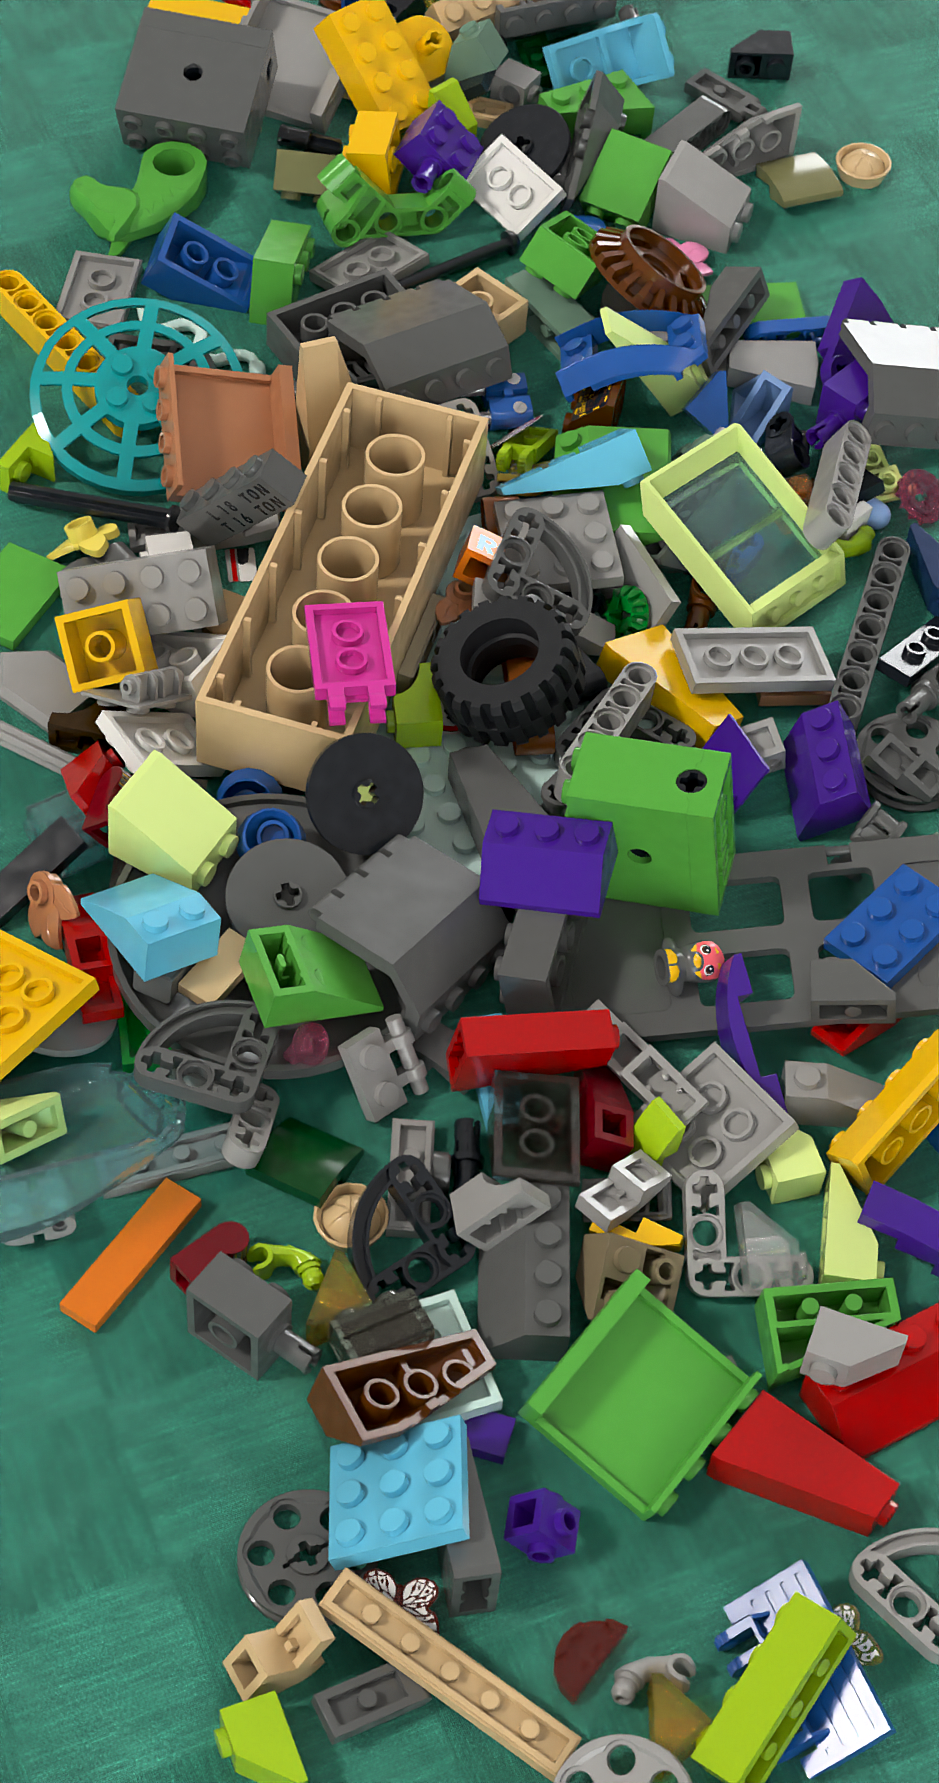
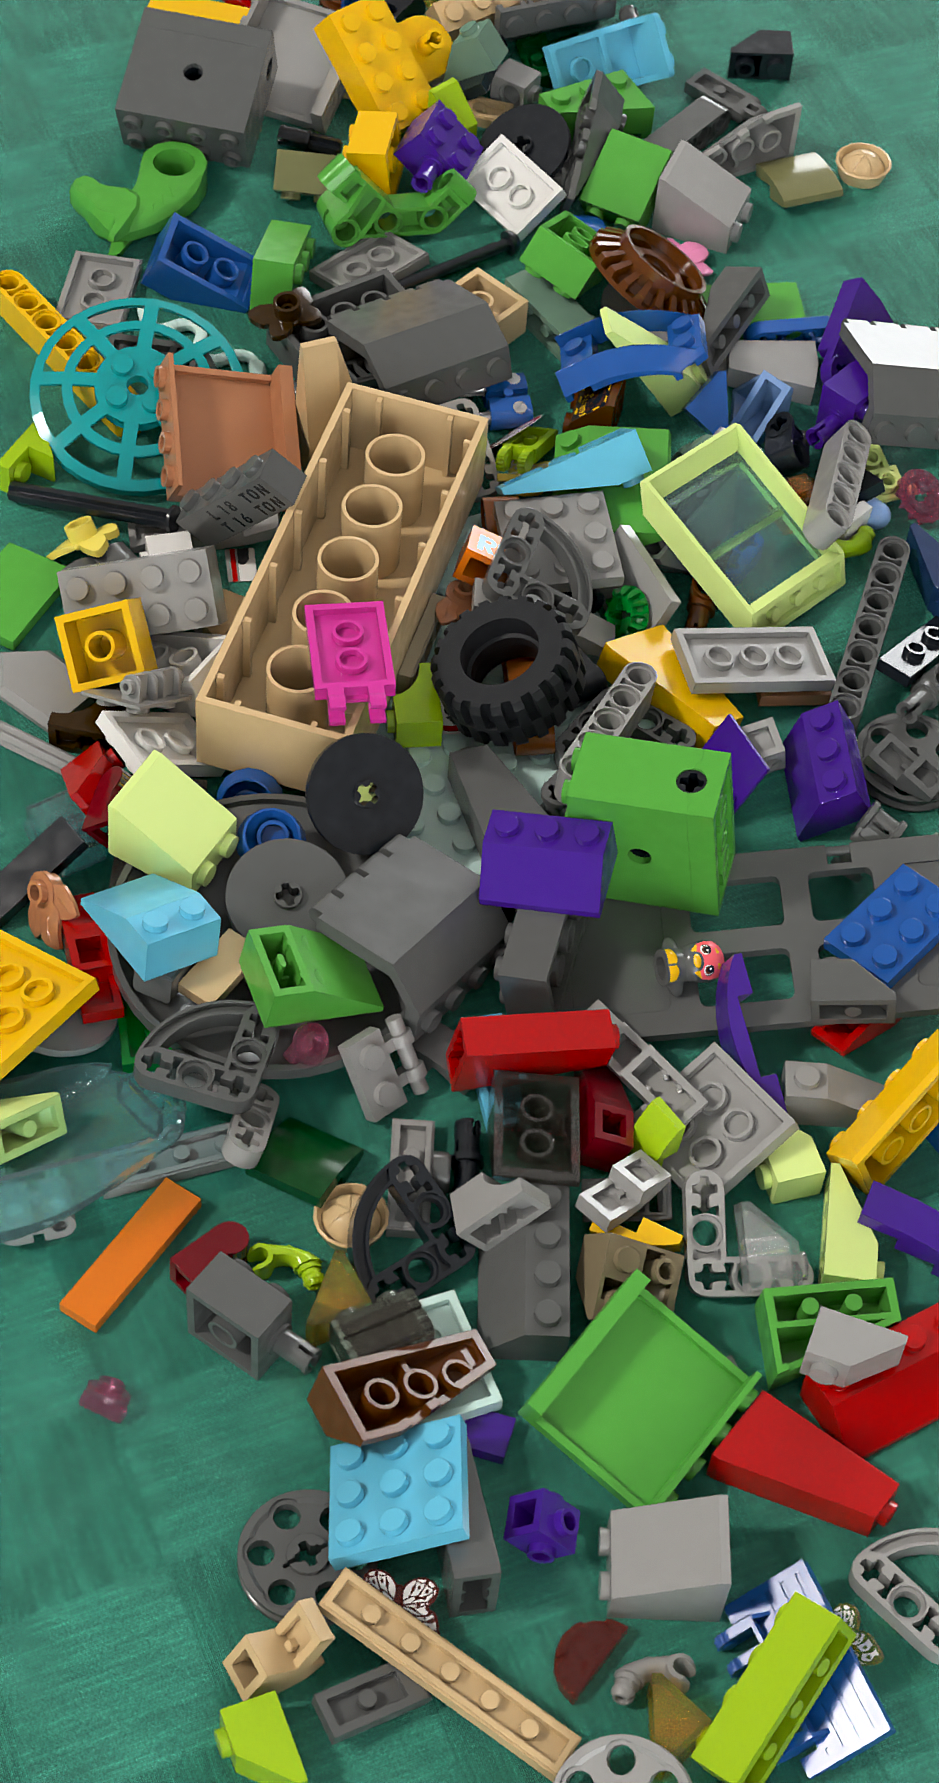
none -> clear pink plate [79,1375,131,1424]
none -> dark brown animal [248,287,322,341]
none -> light grey slope [598,1495,731,1622]

